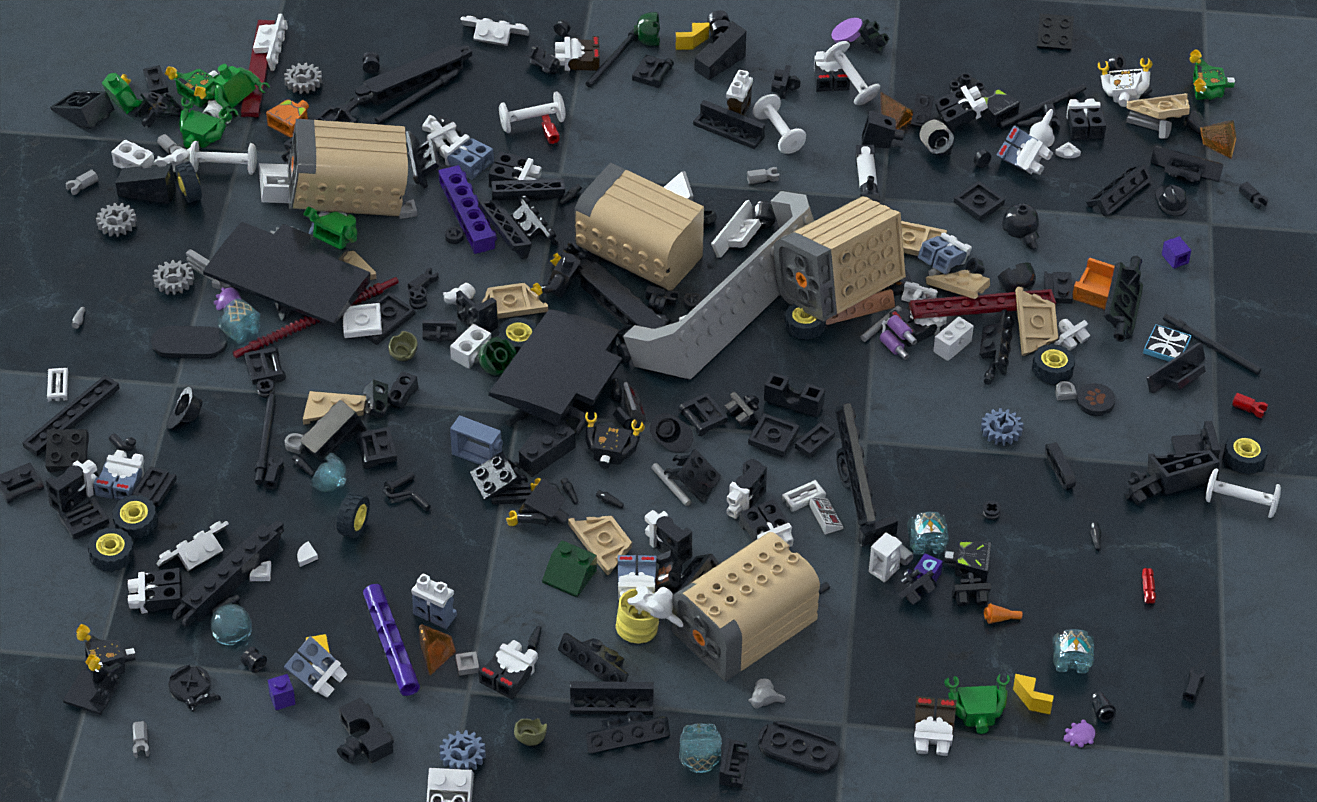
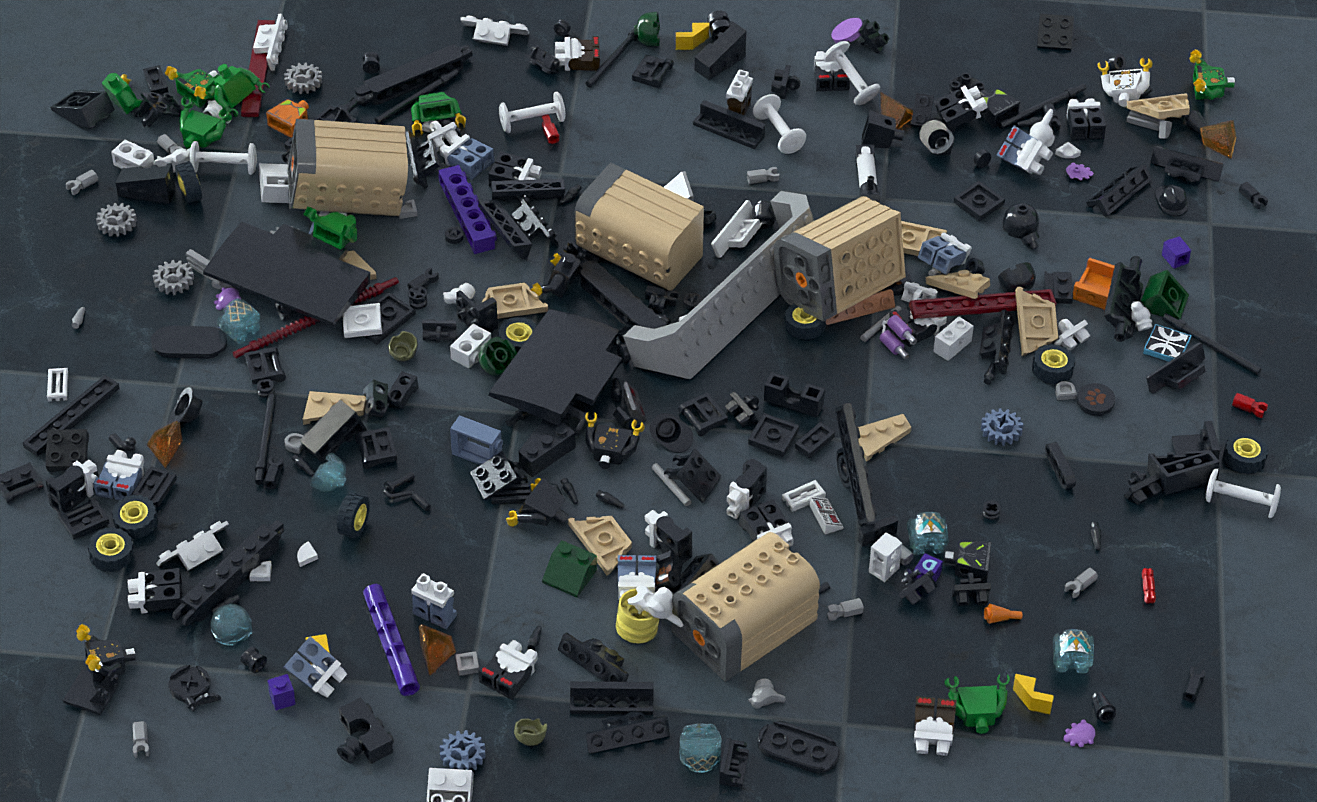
none -> clear orange slope [147,420,182,468]
none -> green torso [411,92,466,136]
none -> light grey bar [827,598,864,620]
none -> tan wing [858,414,911,462]
none -> light grey bar [1064,568,1098,598]
none -> medium lavender piece [1066,163,1094,181]
none -> white animal [1131,301,1153,331]
none -> dark green slope [1141,270,1189,320]

